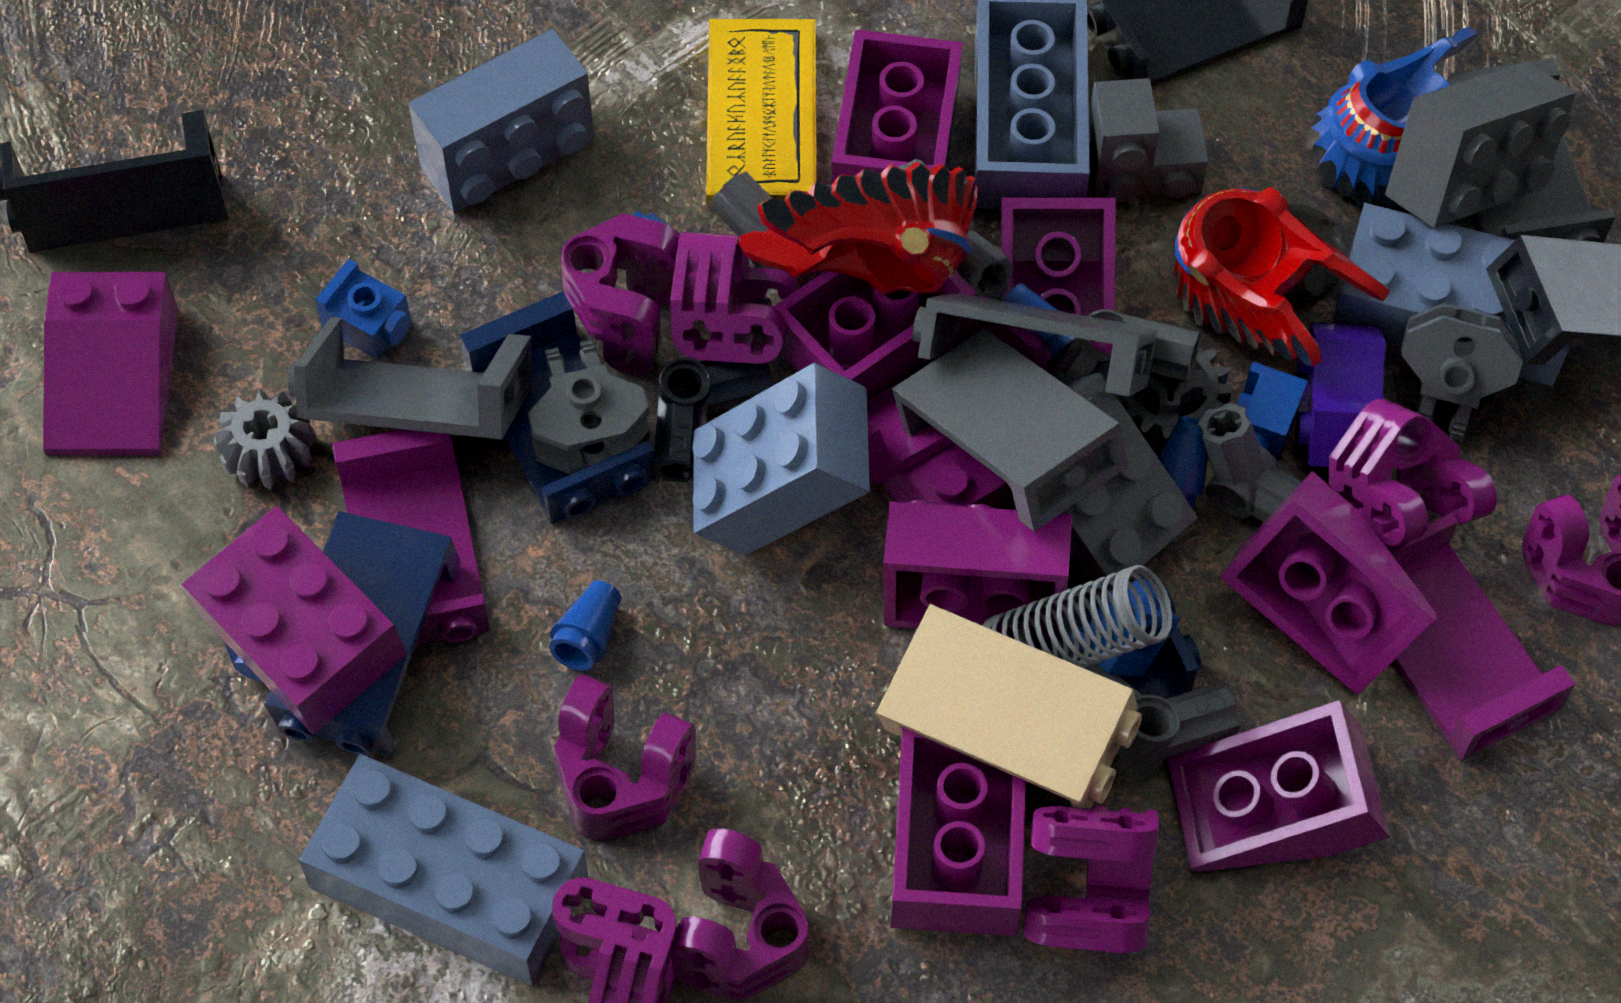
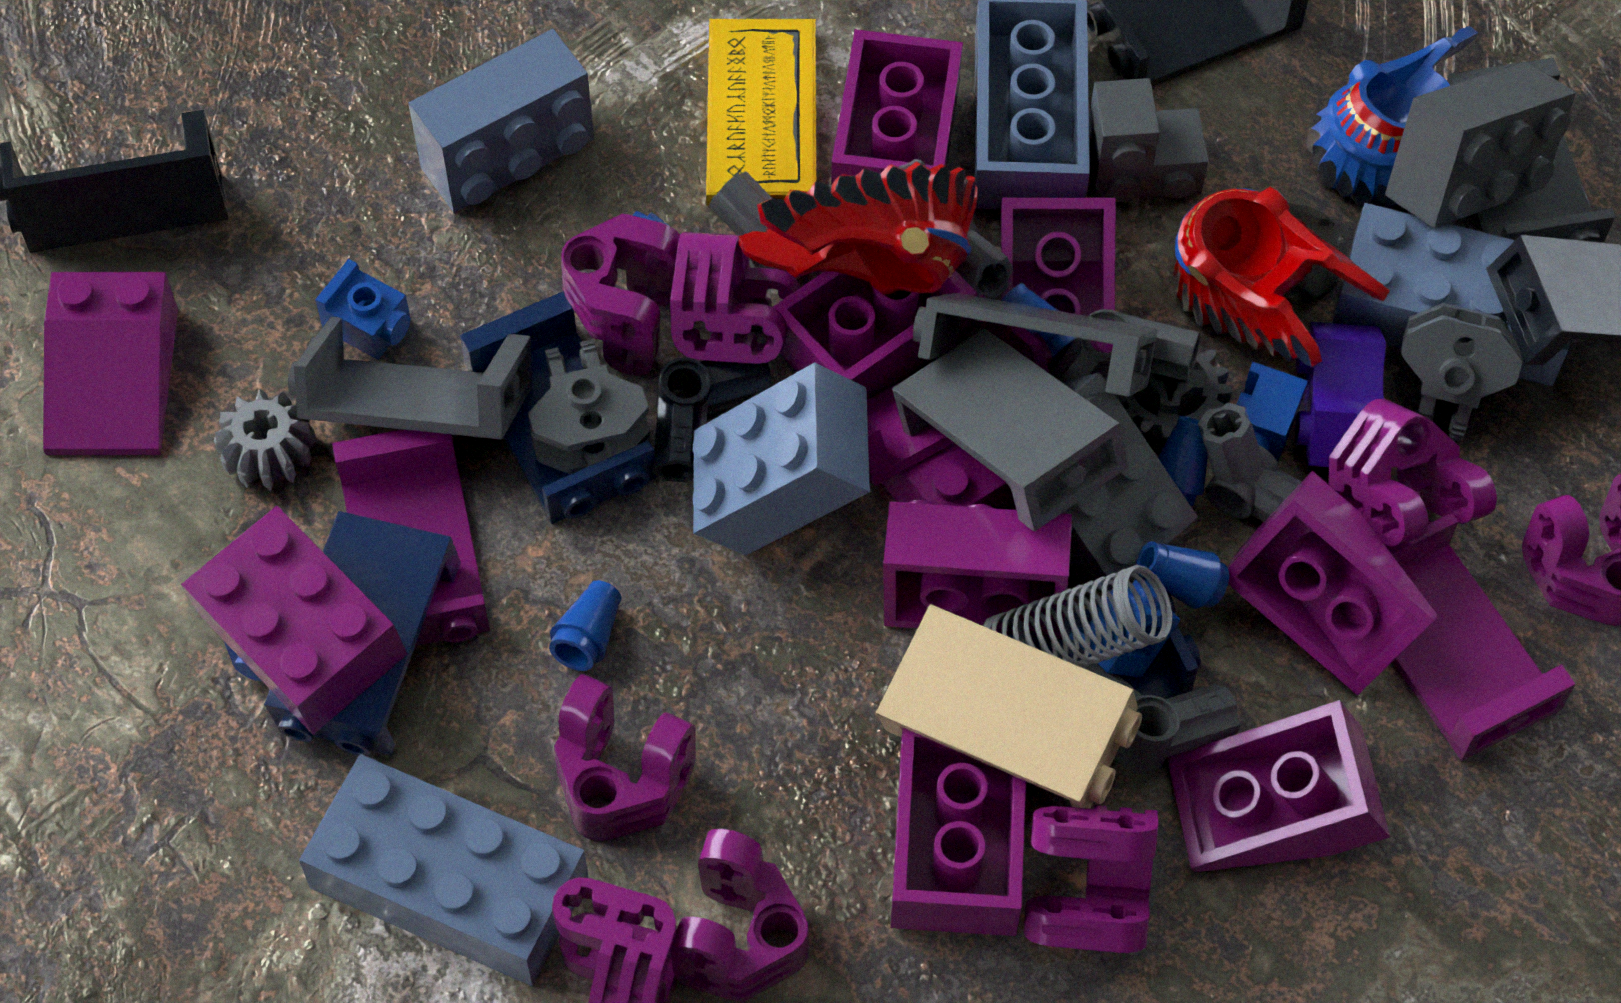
none -> blue cone [1136,541,1229,609]

